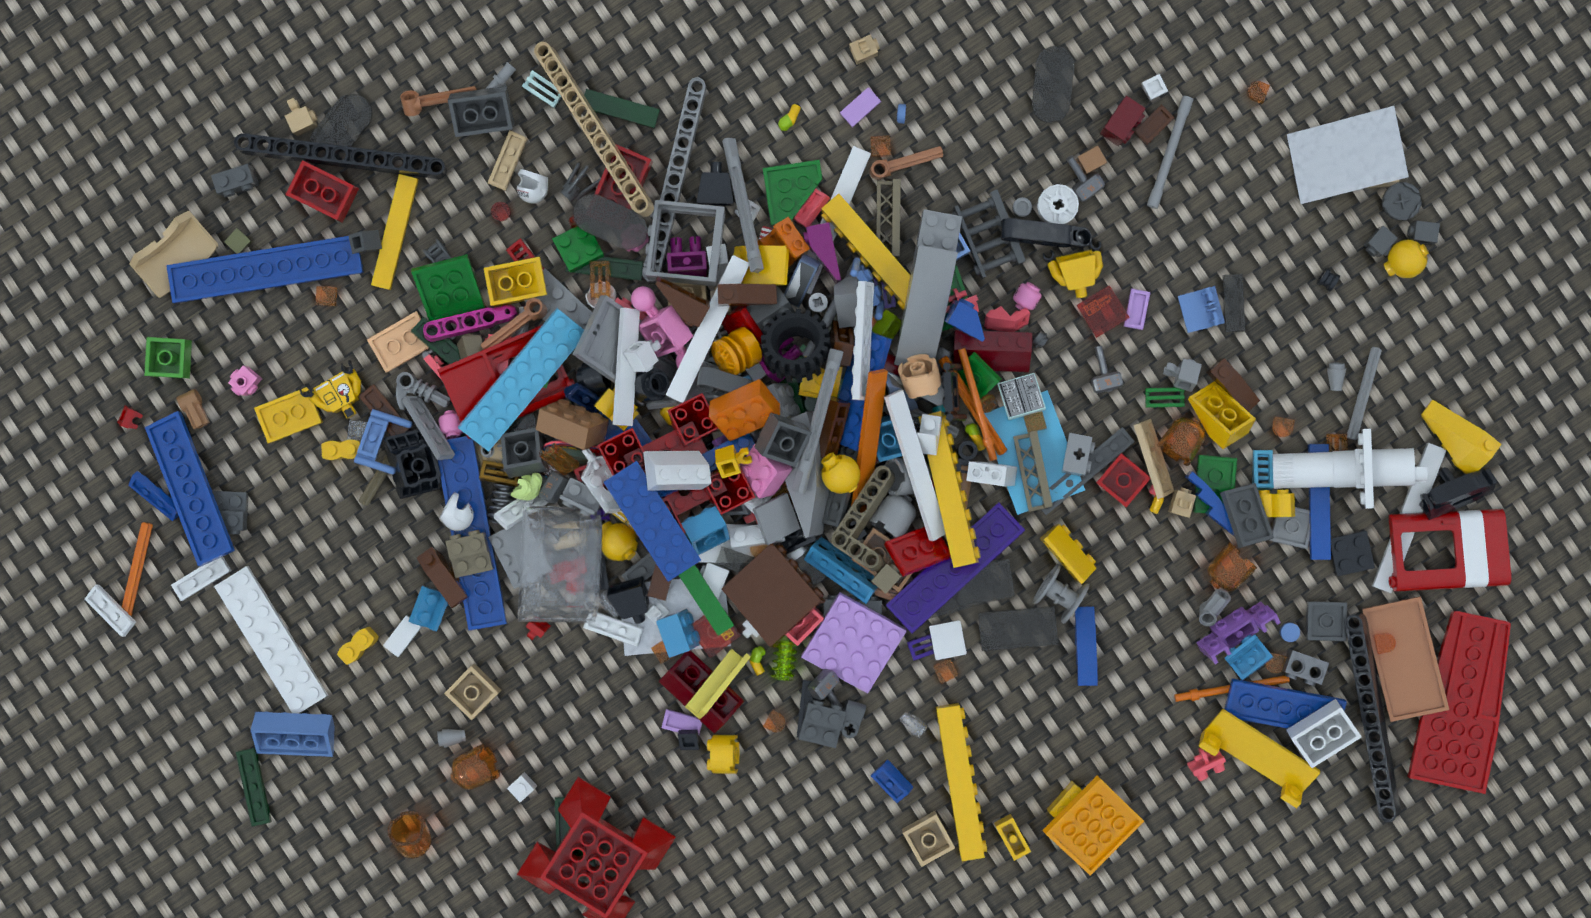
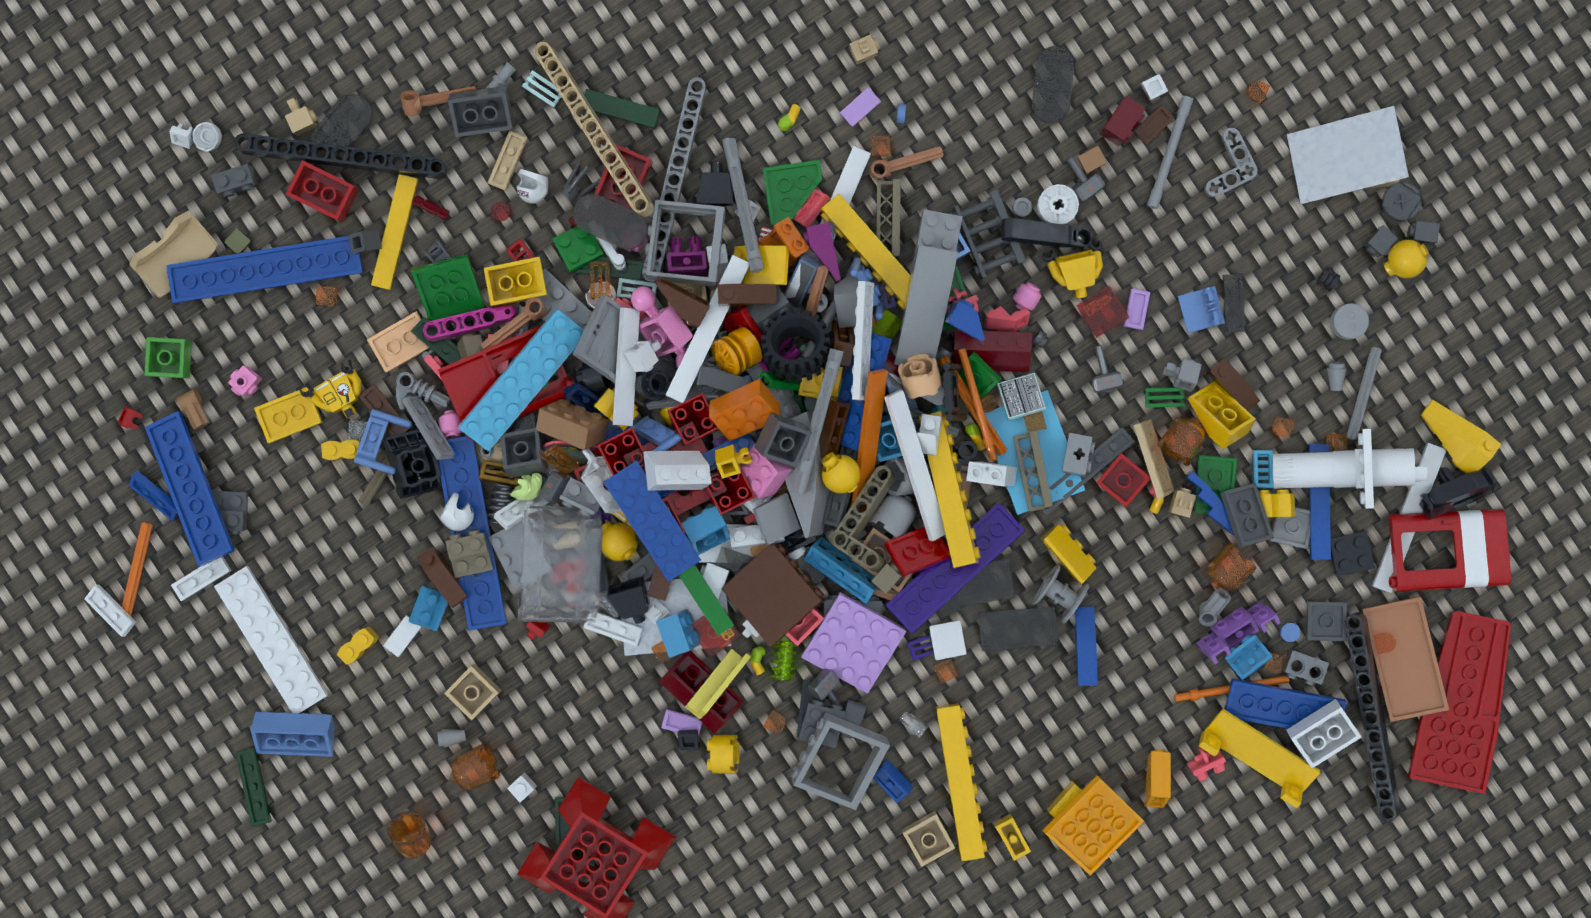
none -> white tile [169,123,193,149]
none -> white hair [193,122,222,152]
none -> dark red axle [413,195,450,220]
none -> white plate [589,220,626,271]
none -> light aqua tile [617,278,657,299]
none -> medium blue plate [622,416,682,451]
none -> green tile [760,371,801,391]
none -> light grey window [791,712,890,810]
none -> nougat axle [802,265,829,317]
none -> light orange slope [1144,749,1171,808]
none -> light grey beam [1204,128,1258,198]
none -> light grey head [1330,303,1369,340]

